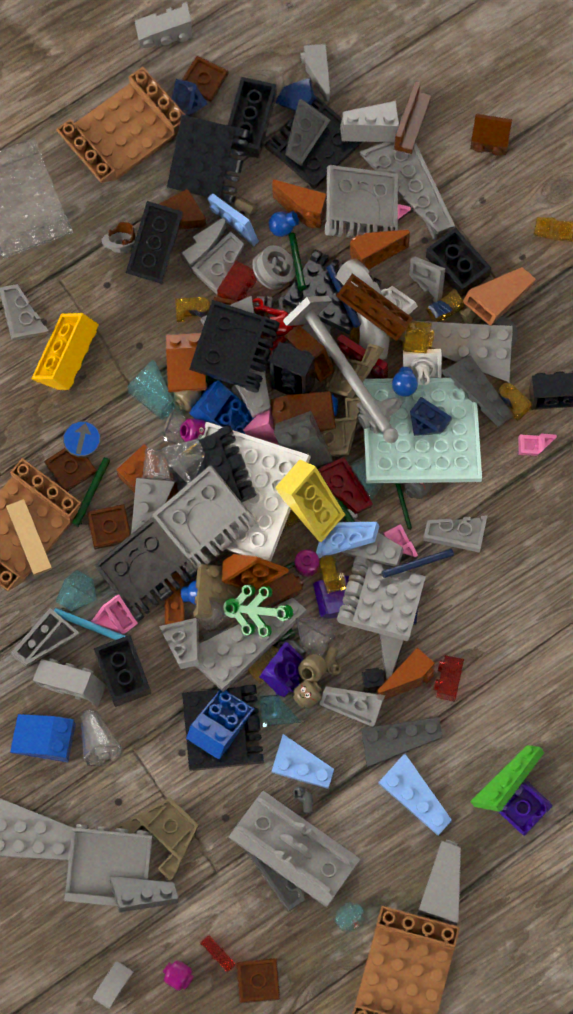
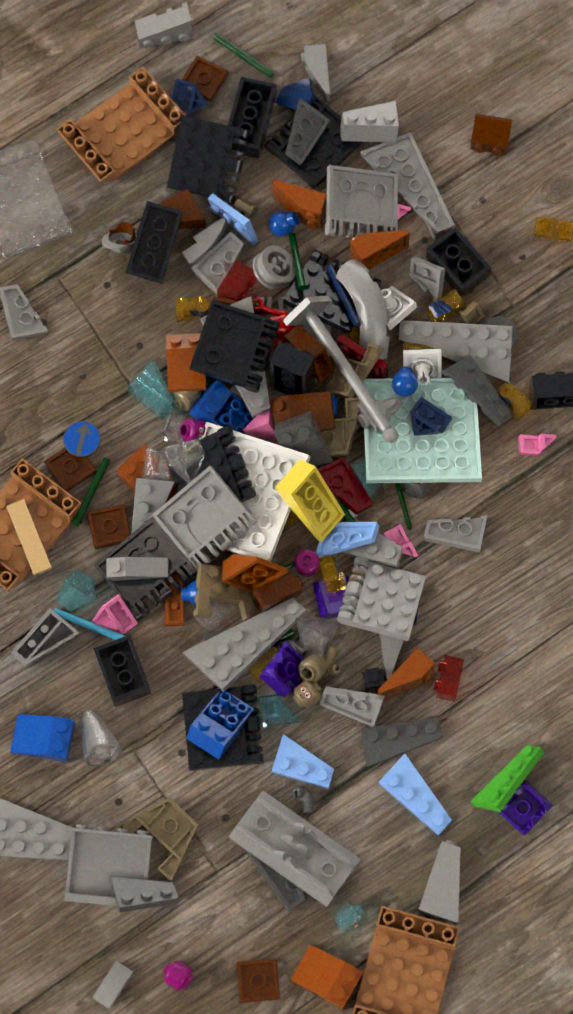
yellow slope [31,313,99,390] -> none
light grey wedge [33,658,106,707] -> none
light grey wing [159,618,200,669] -> none
clear red axle [200,935,235,972] -> none
plant [223,584,293,637] -> none
reddish brown fence [336,273,413,341] -> none
dark blue bar [381,549,454,578] -> none
reddish brown fence [394,81,431,154] -> none
clear yellow brick [404,321,435,354] -> none
nougat slope [463,267,536,326] -> none
none -> light grey slope [106,557,169,581]
none -> dark green bar [213,33,274,78]
none -> dark orange slope [290,945,363,1010]

